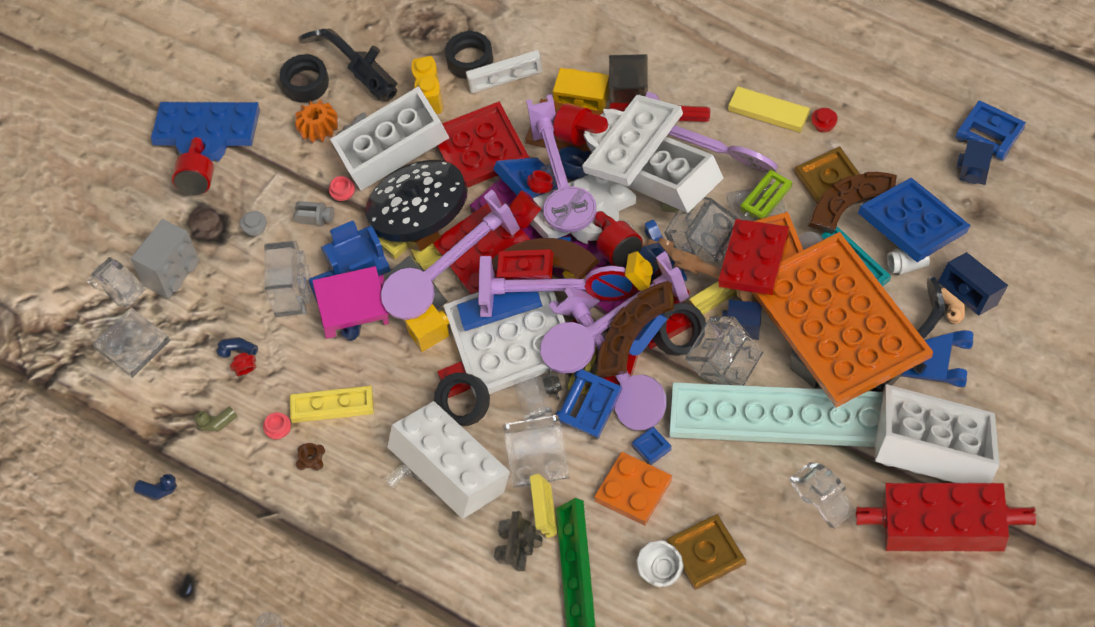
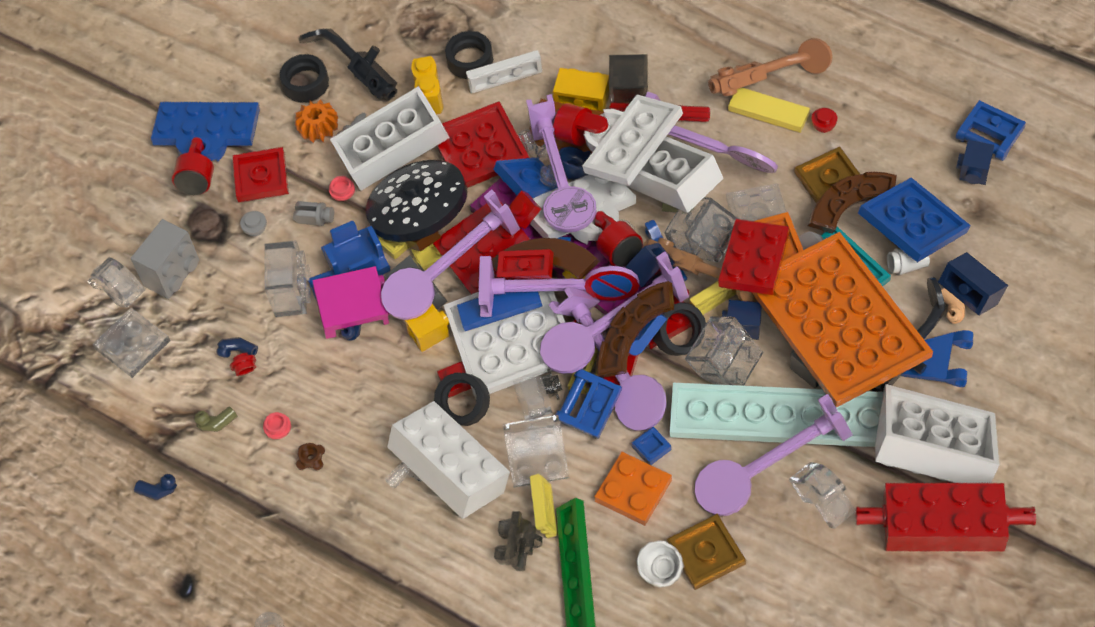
light yellow tile [290,385,374,423] -> none
red plate [527,170,553,194] -> none
yellow plate [625,251,653,291] -> none
lime tile [740,169,792,220] -> none
none -> red plate [232,147,289,202]
none -> clear arm [518,129,549,161]
none -> lavender piece [695,394,853,516]
none -> nougat piece [708,38,832,96]

